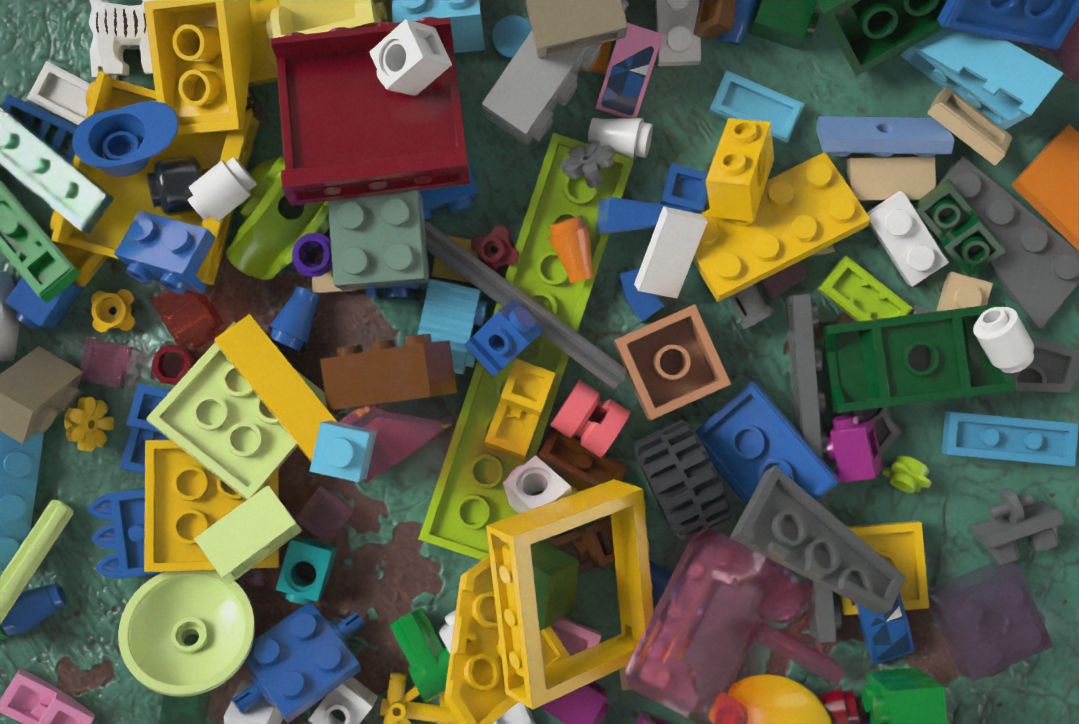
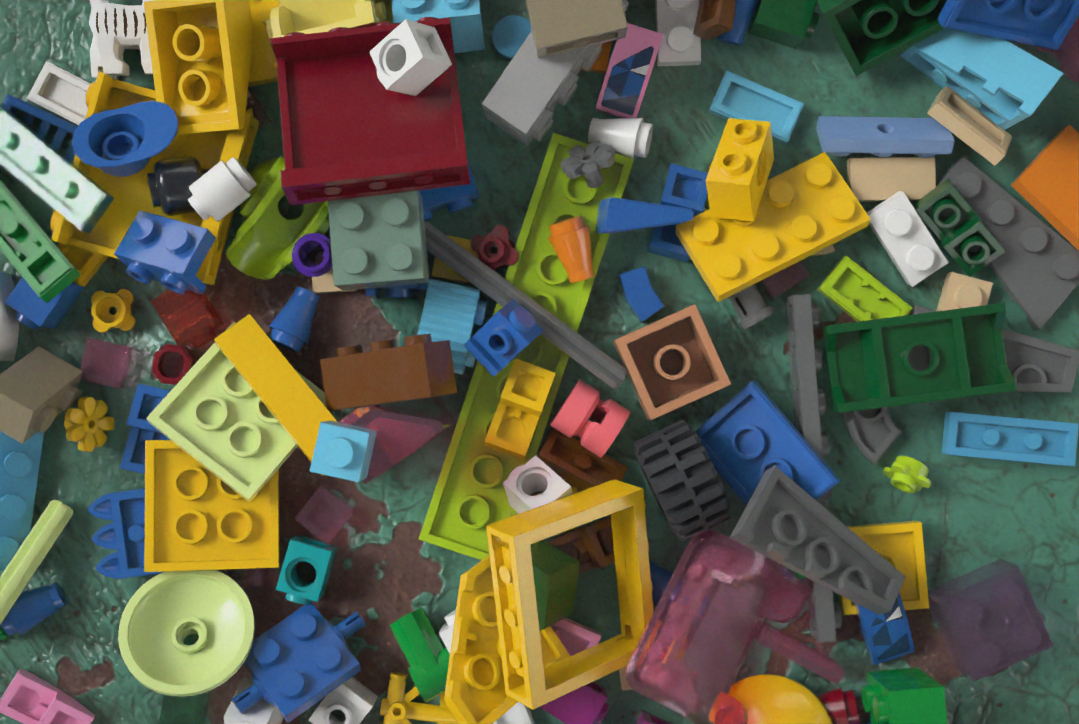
yellowish green hinge [194,485,302,584] -> none
white tile [634,206,708,298] -> none
magenta brick [827,414,883,483] -> none
dark grey hips [971,488,1064,565] -> none
white brick [973,307,1034,373] -> none

